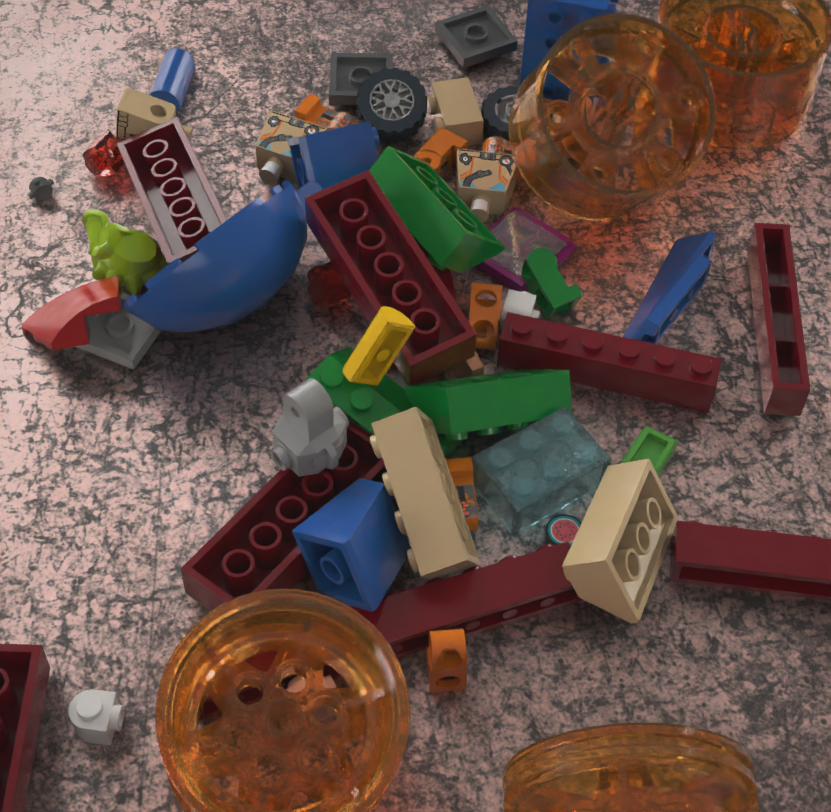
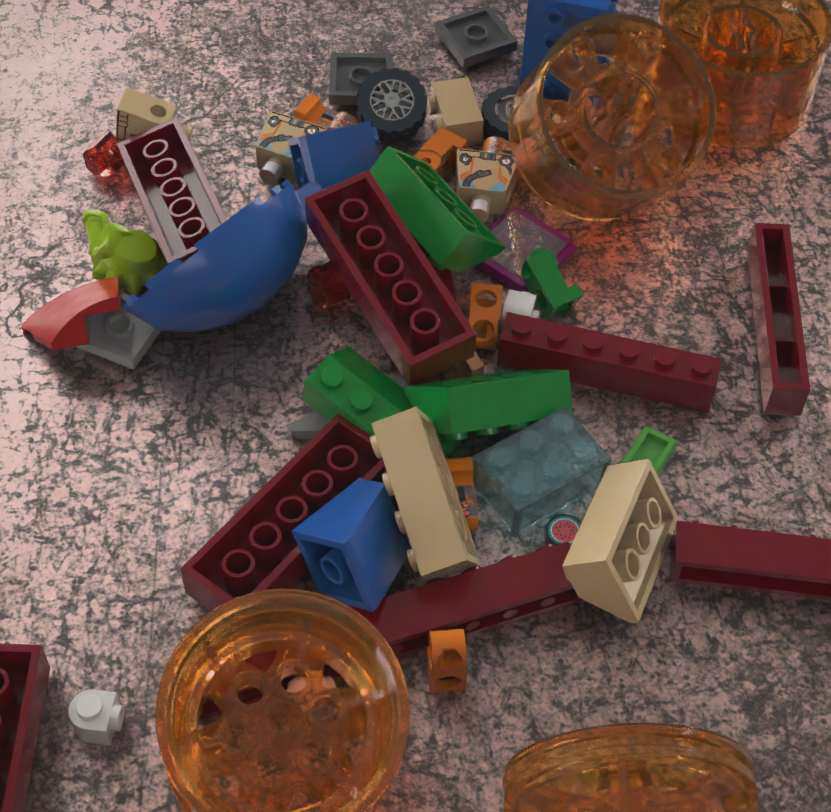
dark grey piece [27,177,55,201] -> none
blue brick [150,48,195,110] -> none
light grey piece [270,378,349,477] -> none
yellow brick [342,306,415,386] -> none
blue wedge [623,231,717,344] -> none

